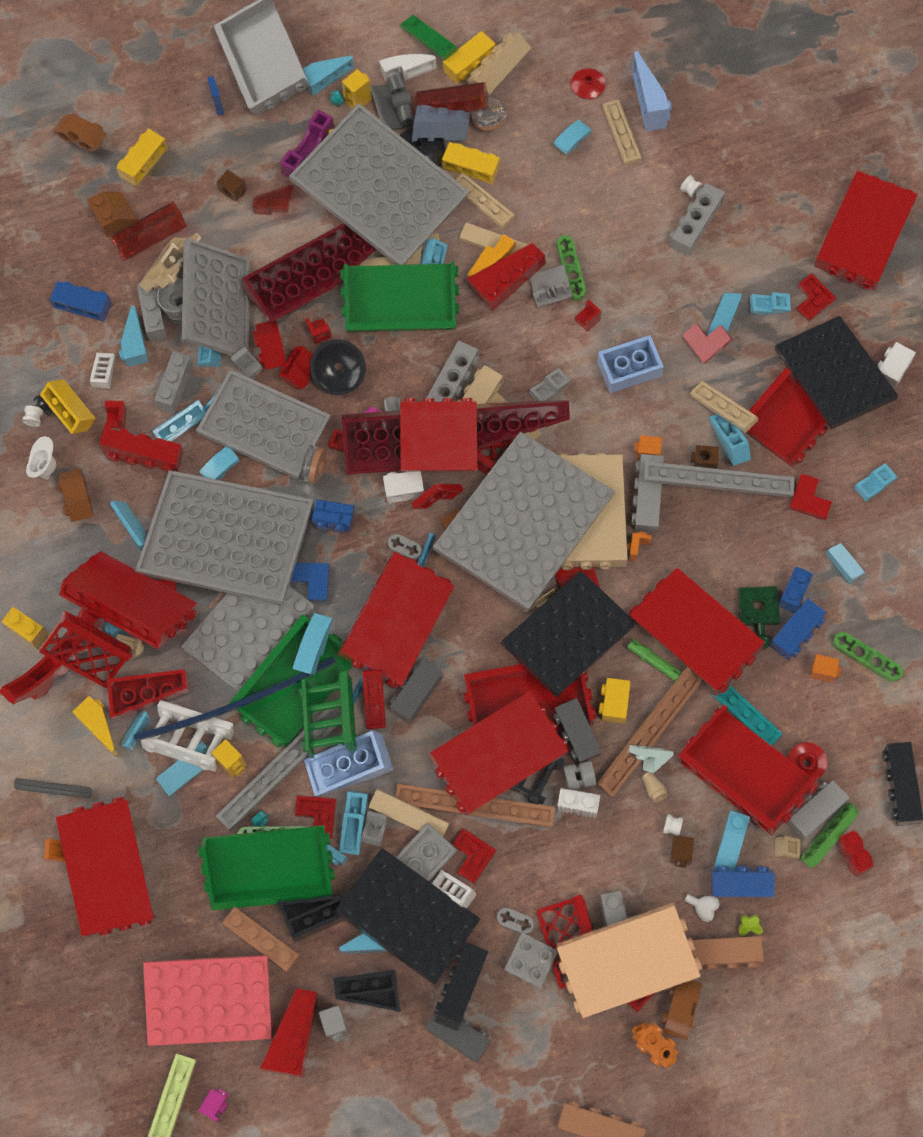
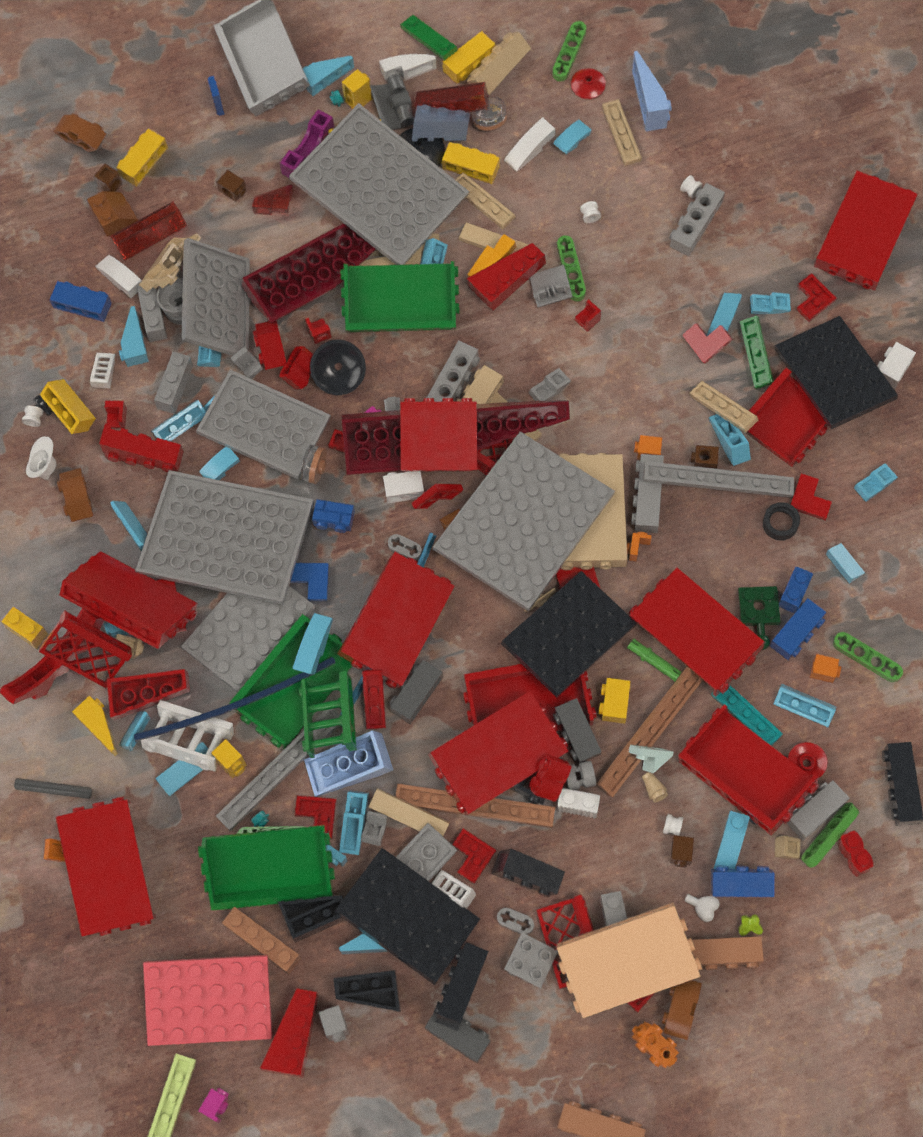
light blue brick [597,335,664,393] -> none
none -> reddish brown brick [94,163,123,192]
none -> white slope [96,255,142,298]
none -> black wedge [491,848,565,897]
none -> white slope [504,117,555,172]
none -> red brick [530,754,572,802]
none -> bright green beam [553,21,586,82]
none -> white wheel [580,201,601,223]
none -> green plate [740,315,773,390]
none -> black tyre [763,502,800,541]
none -> medium azure slope [773,684,837,727]

